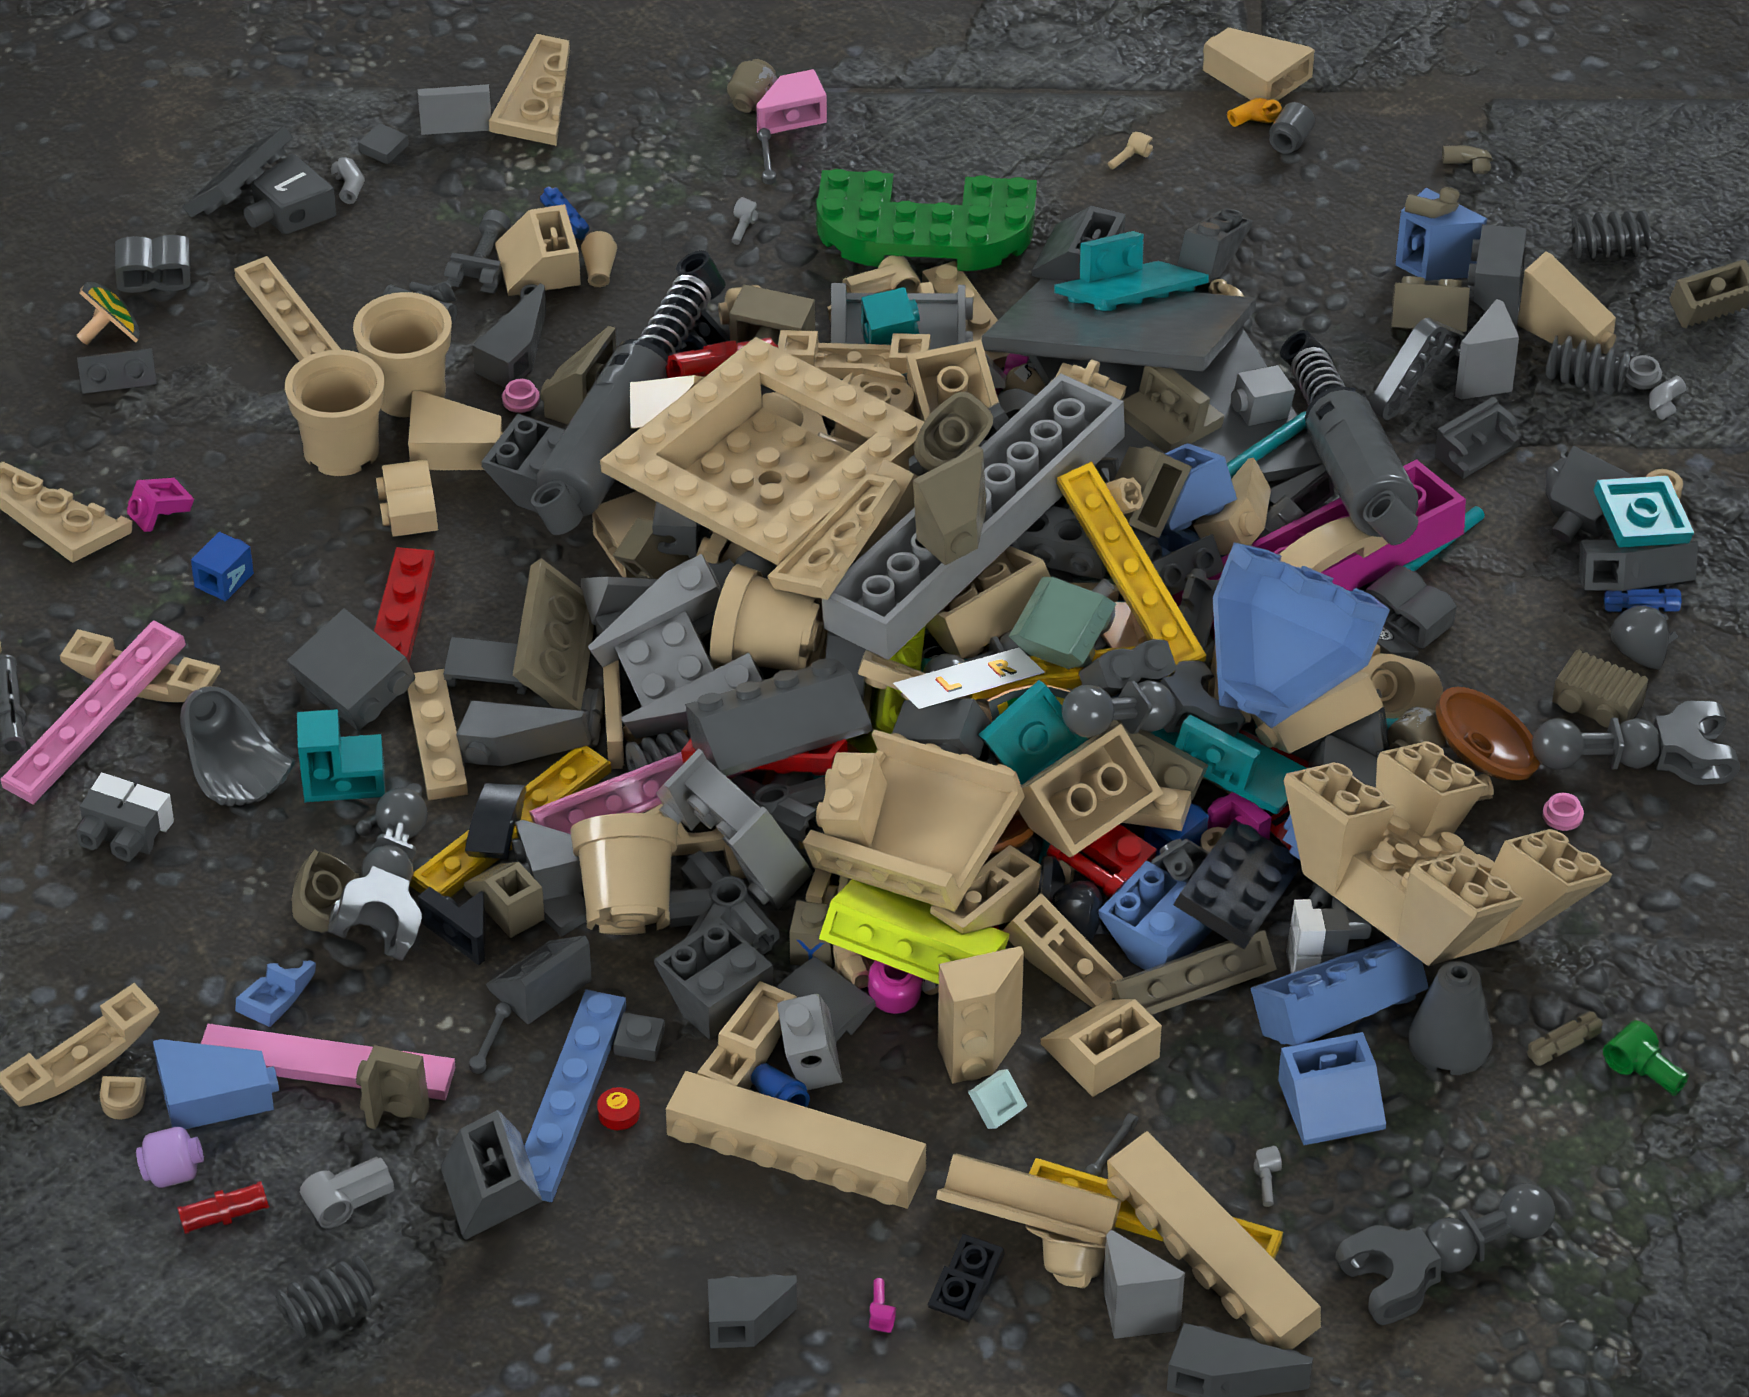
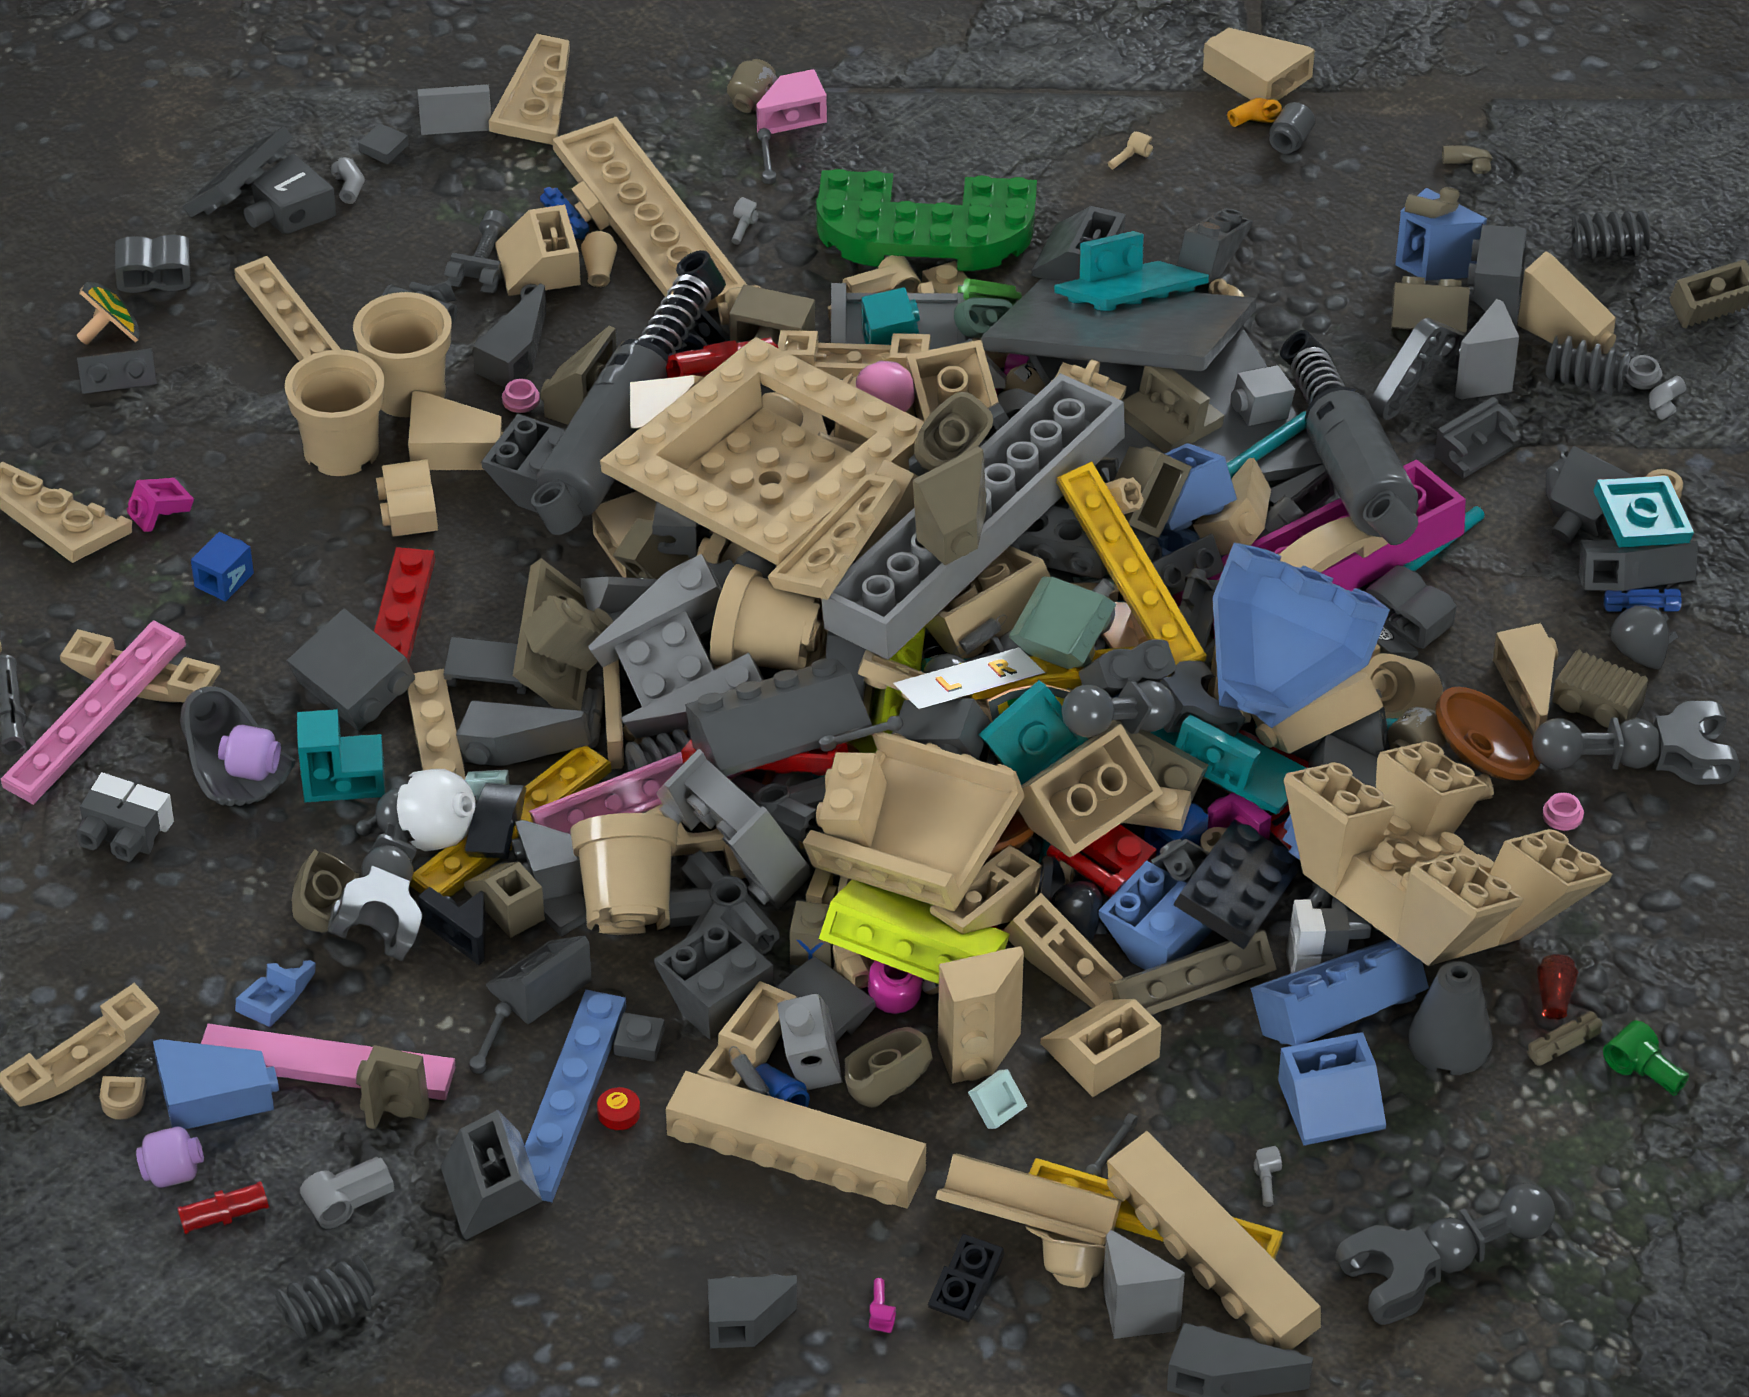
none -> lavender head [218,725,281,781]
none -> white cylinder [397,769,476,851]
none -> light aqua plate [465,770,509,801]
none -> dark tan brick [522,595,613,672]
none -> tan plate [552,117,747,311]
none -> tan plate [572,181,610,231]
none -> light grey piece [729,1046,770,1096]
none -> dark grey hinge [819,716,903,751]
none -> dark tan piece [845,1027,933,1108]
none -> bright pink hair [856,361,915,412]
none -> light grey piece [953,615,1007,656]
none -> sand green plate [954,297,1013,338]
none -> bright green axle [958,278,1022,305]
none -> tan slope [1493,623,1558,736]
none -> clear red cone [1537,954,1579,1020]

